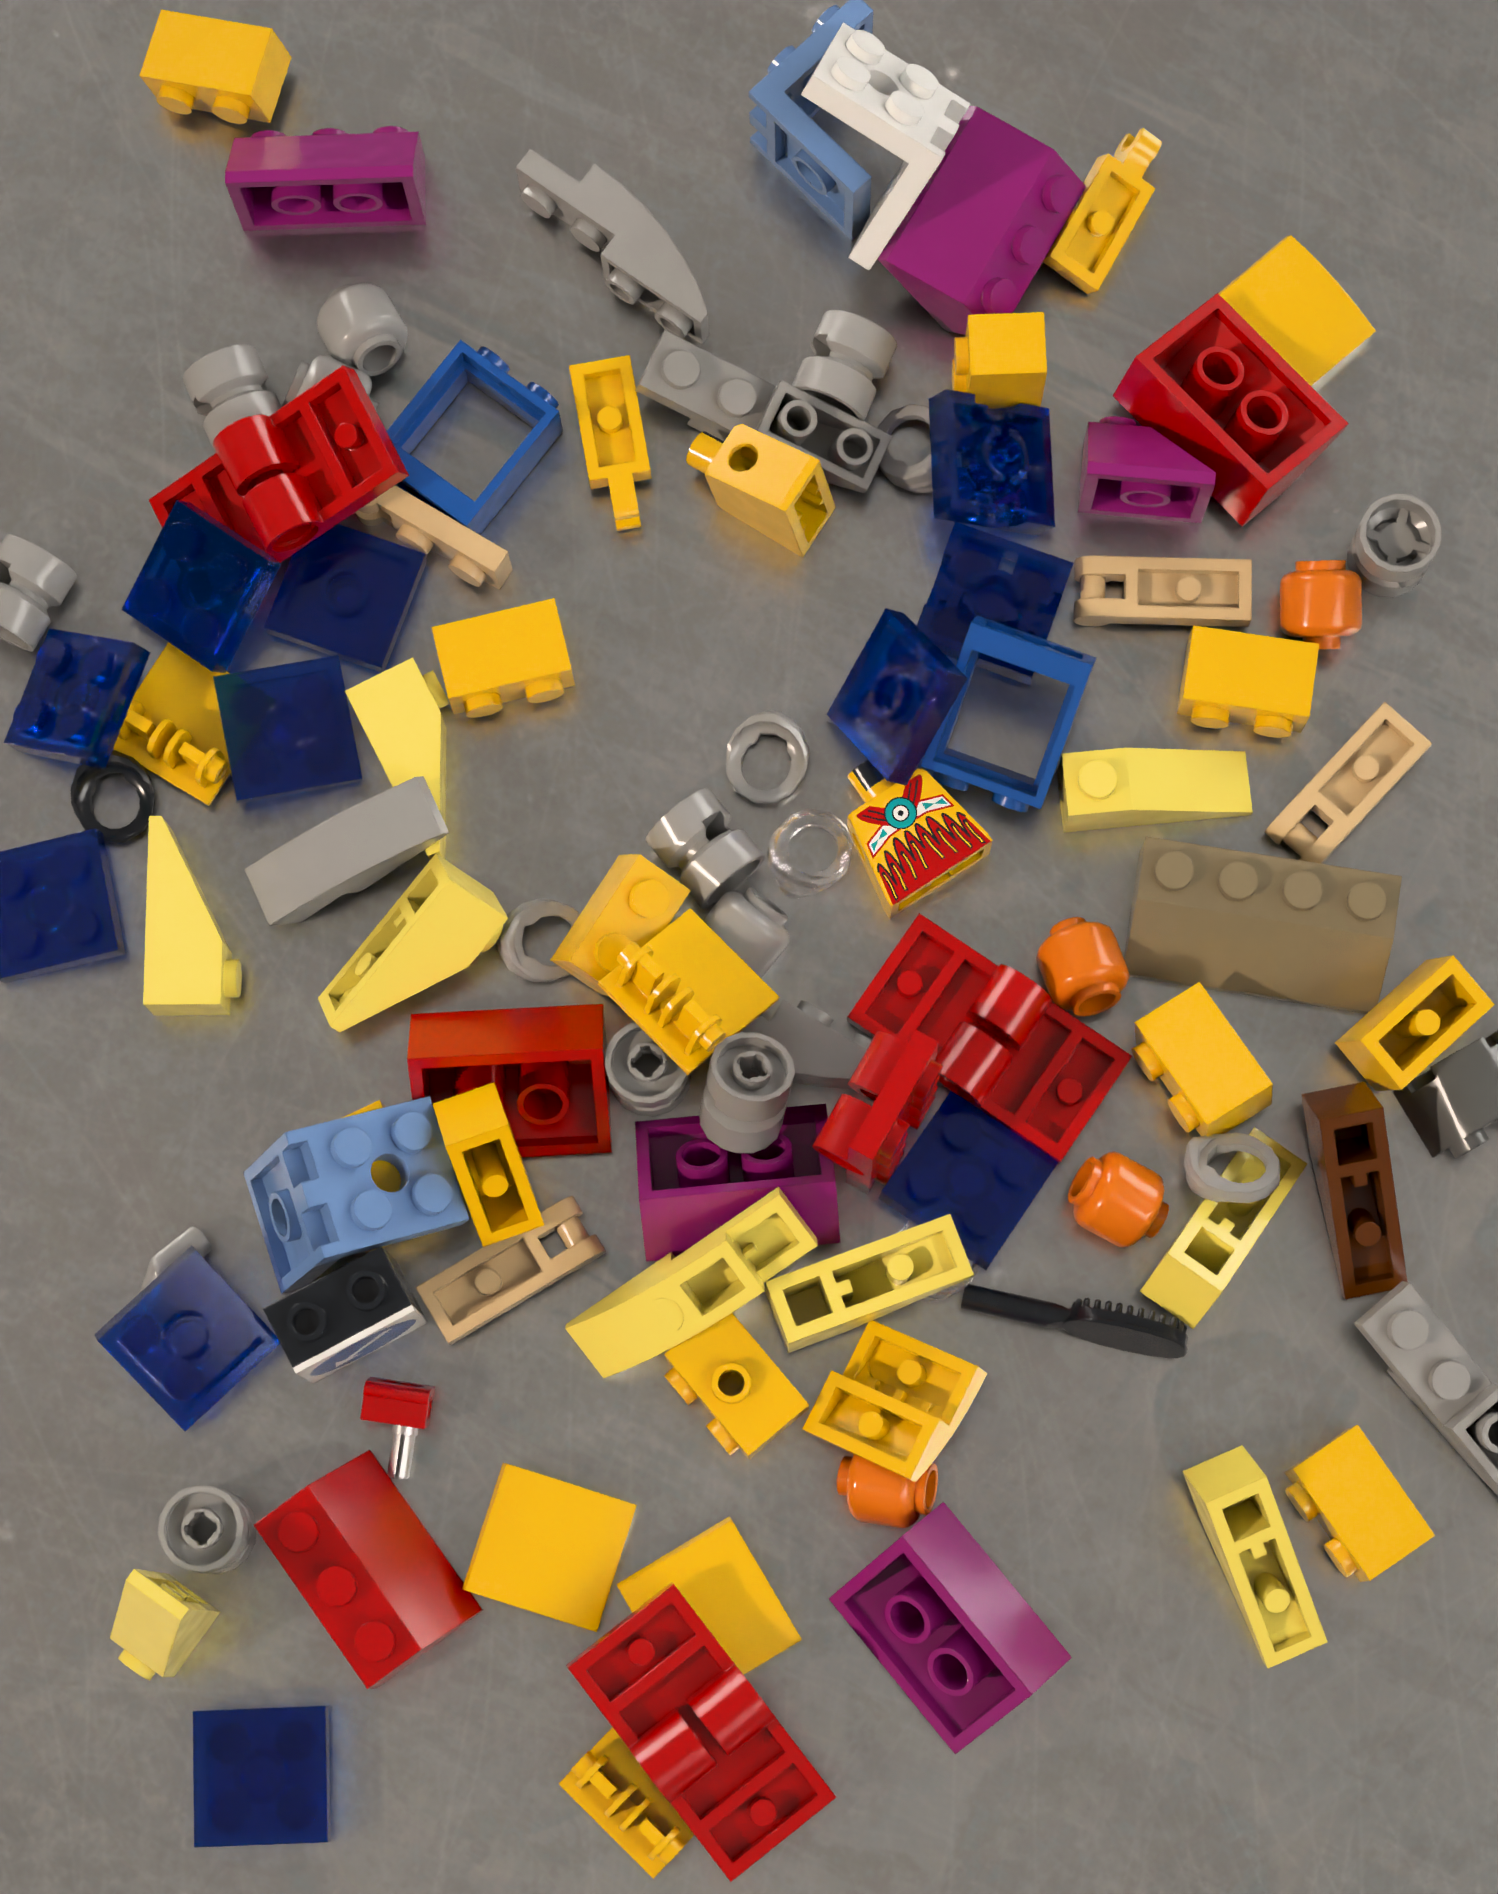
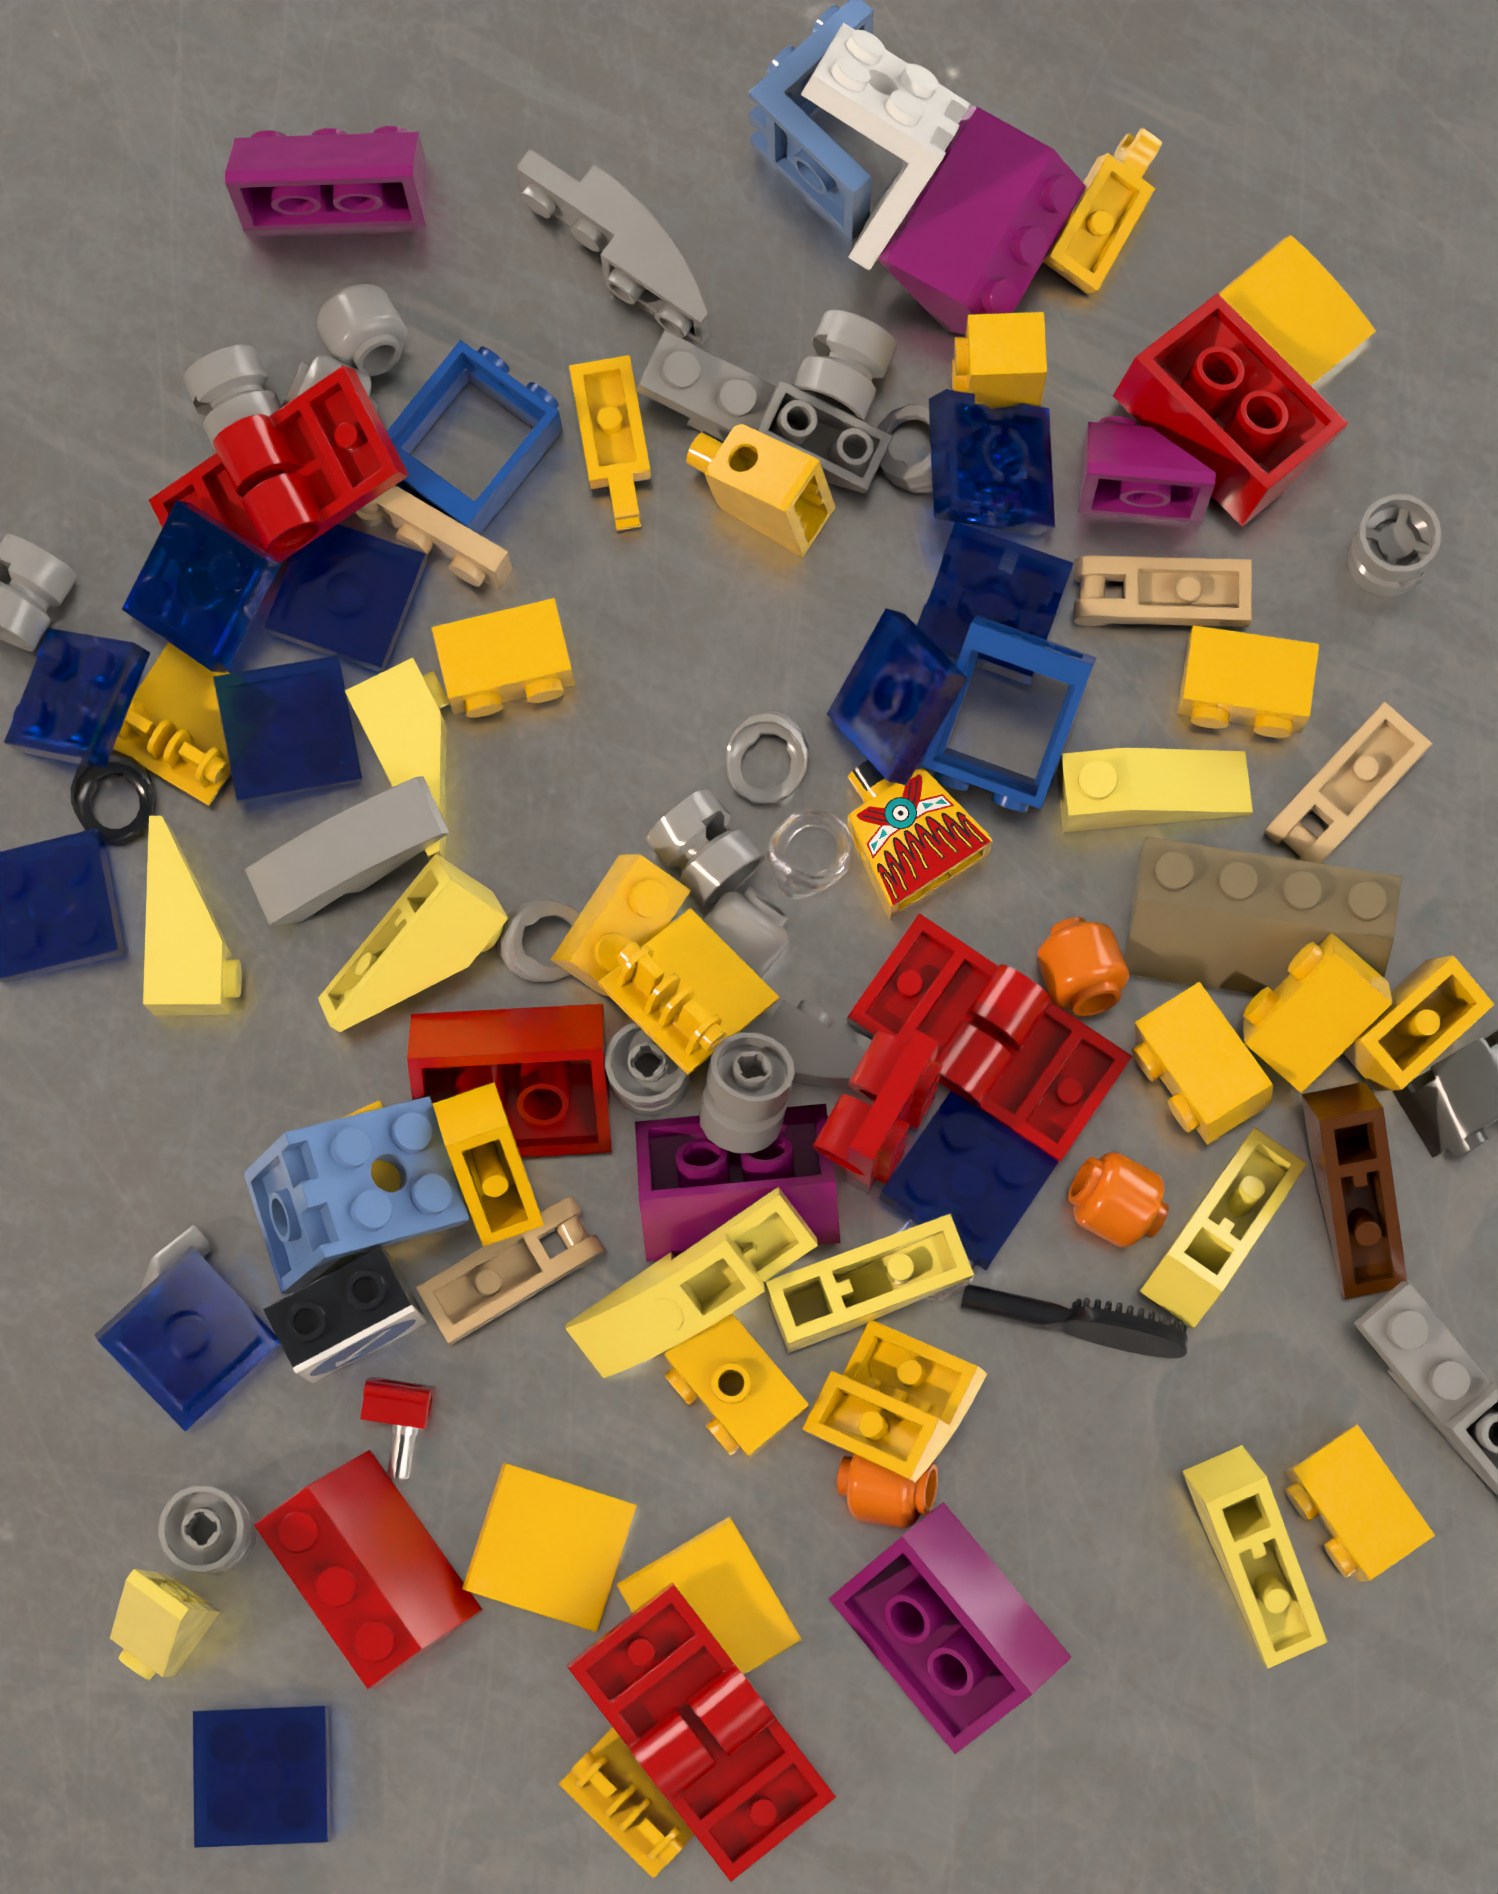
yellow brick [139,9,292,124] -> none
light grey piece [1184,1133,1280,1203] -> none
orange head [1280,560,1362,649] -> none
none -> yellow brick [1243,932,1392,1093]

